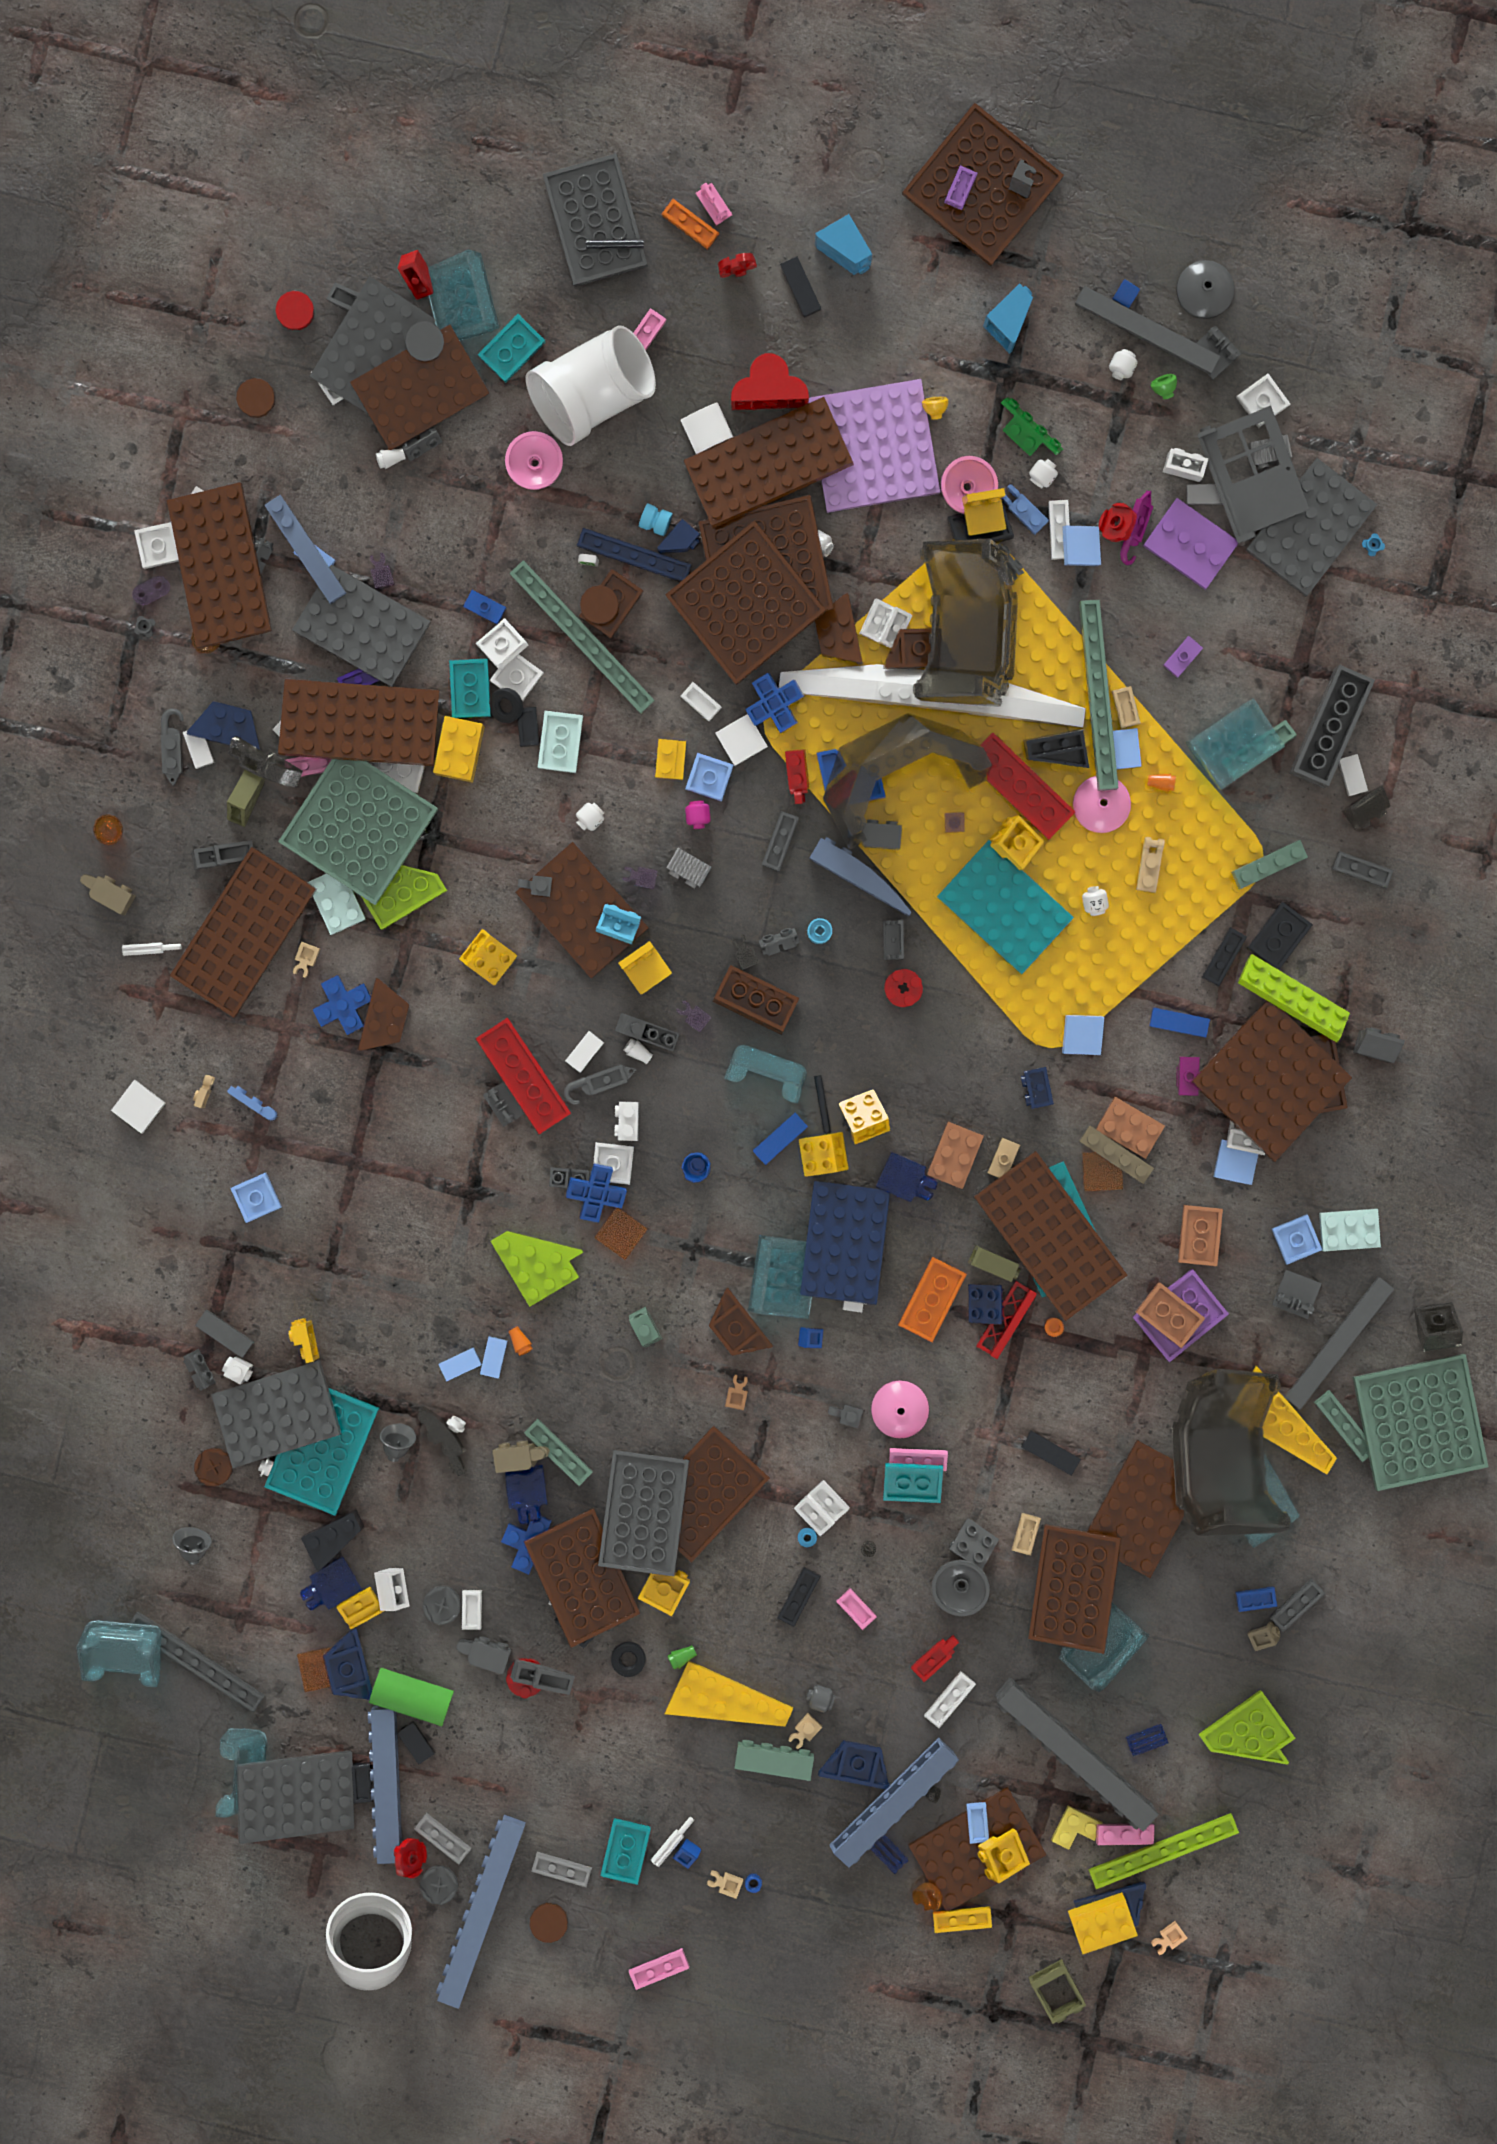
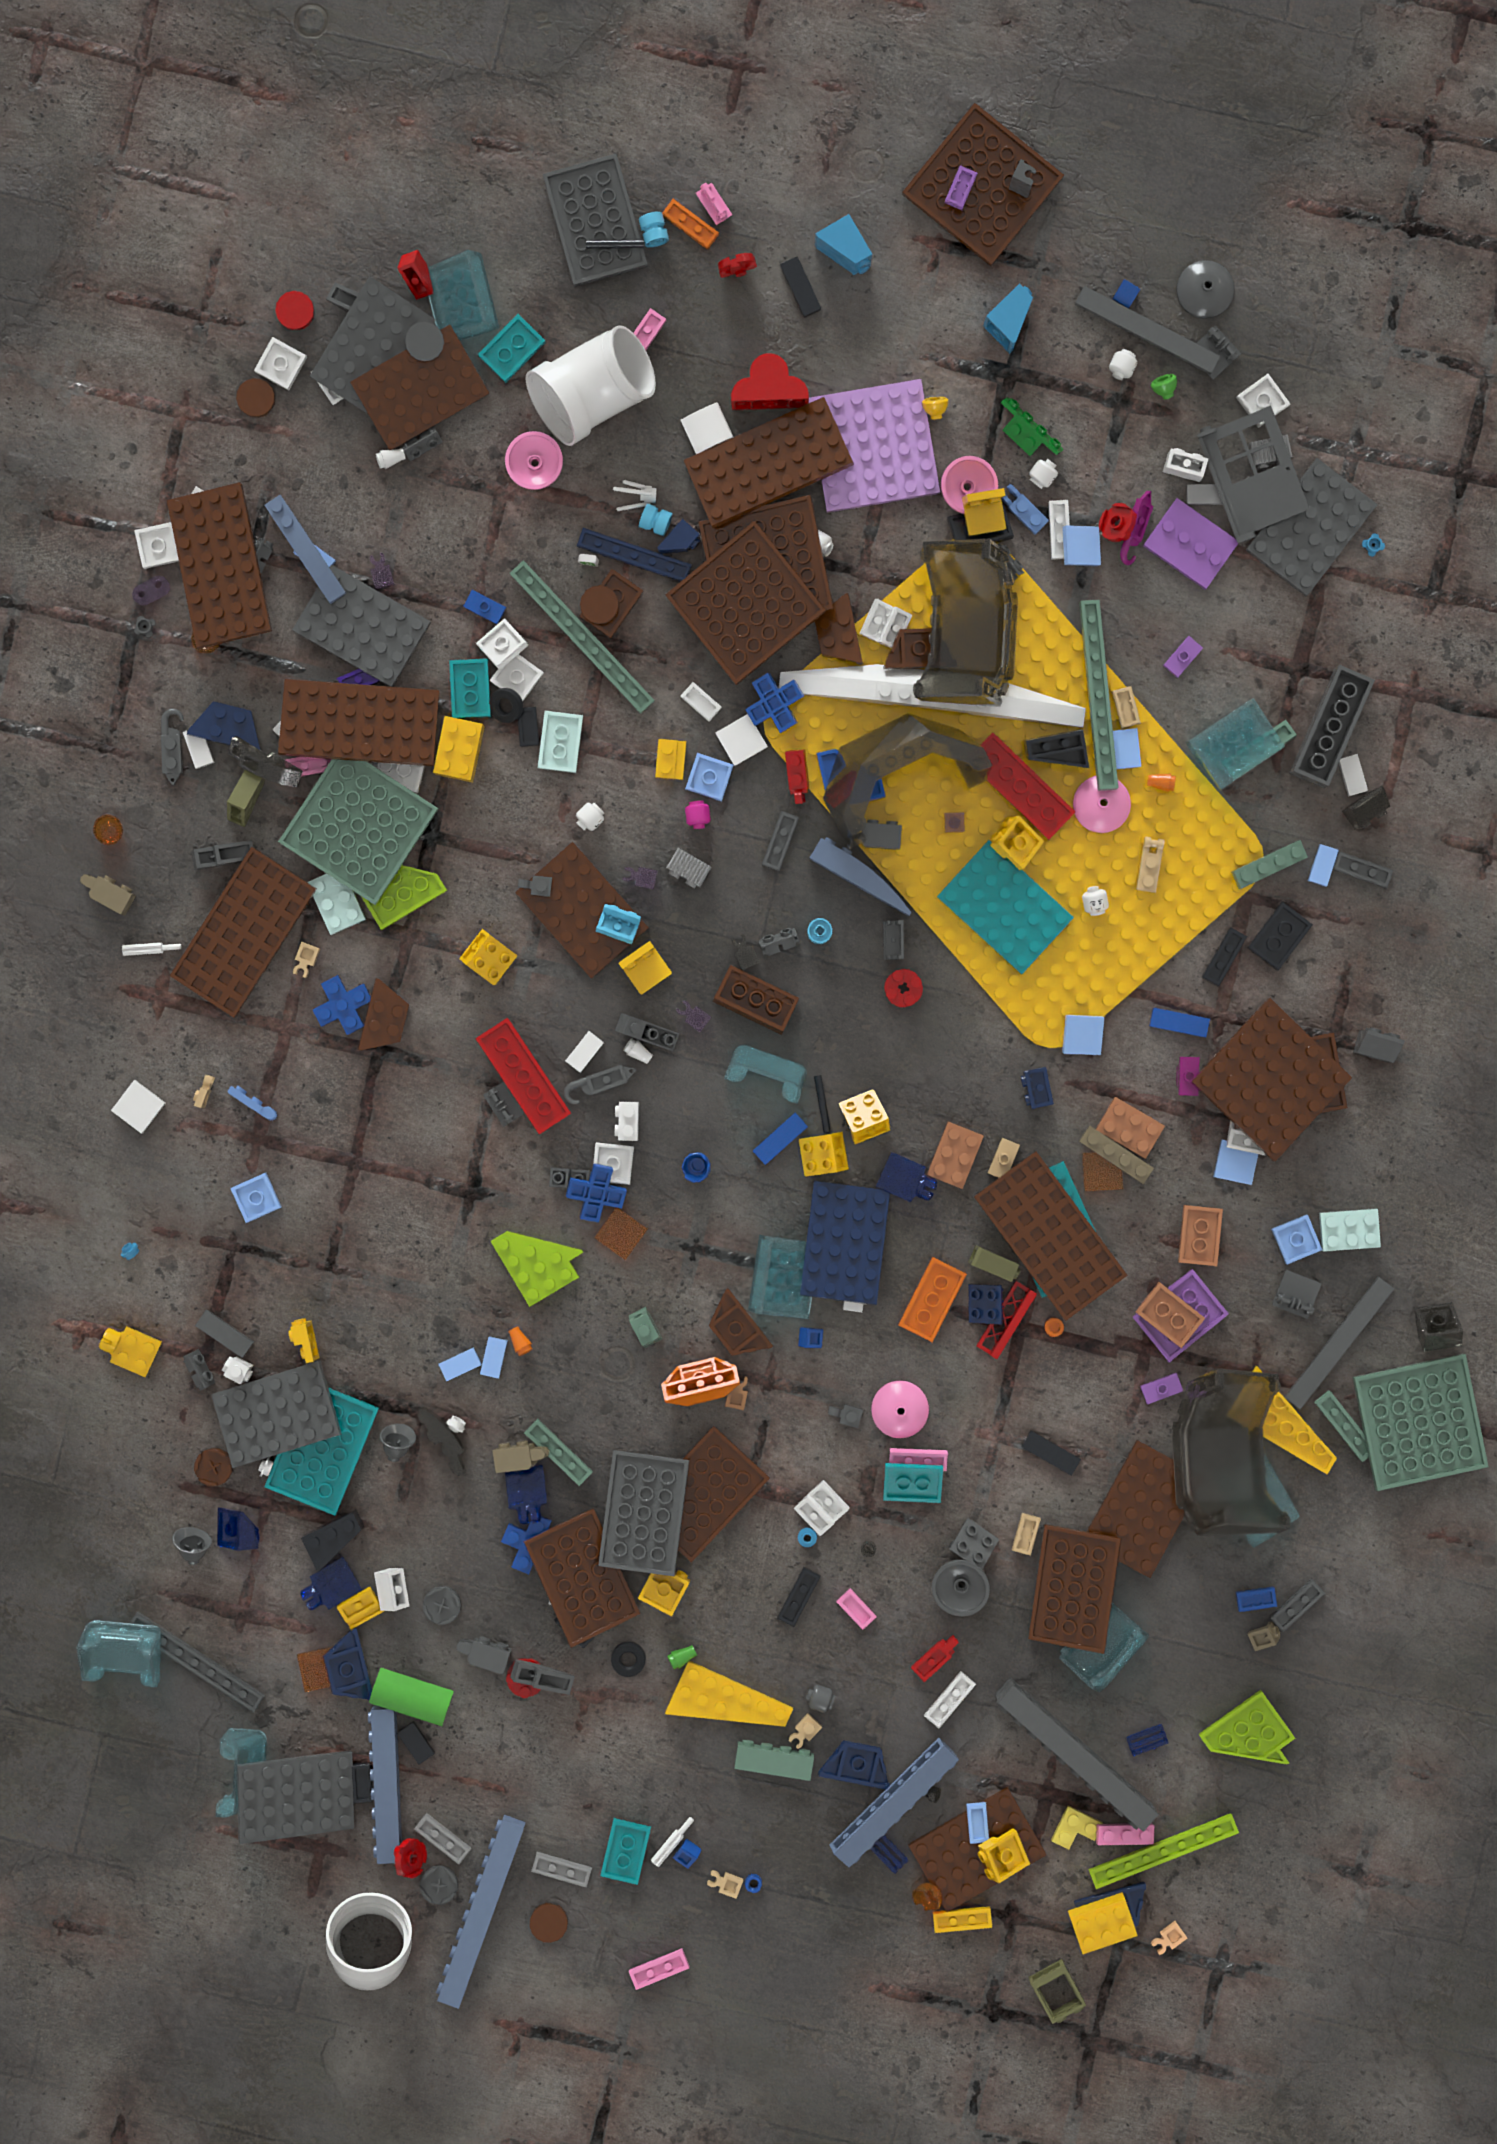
white tile [462,1590,482,1630] -> none
lime plate [1238,954,1350,1042] -> none
none -> yellow plate [99,1326,162,1377]
none -> dark azure plate [121,1243,139,1260]
none -> clear blue slope [217,1507,260,1551]
none -> white plate [254,337,307,391]
none -> white plant [613,480,656,511]
none -> medium azure wheel [639,212,669,248]
none -> orange wedge [661,1357,740,1406]
none -> medium lavender plate [1140,1372,1183,1405]
none -> light blue tile [1308,844,1338,887]

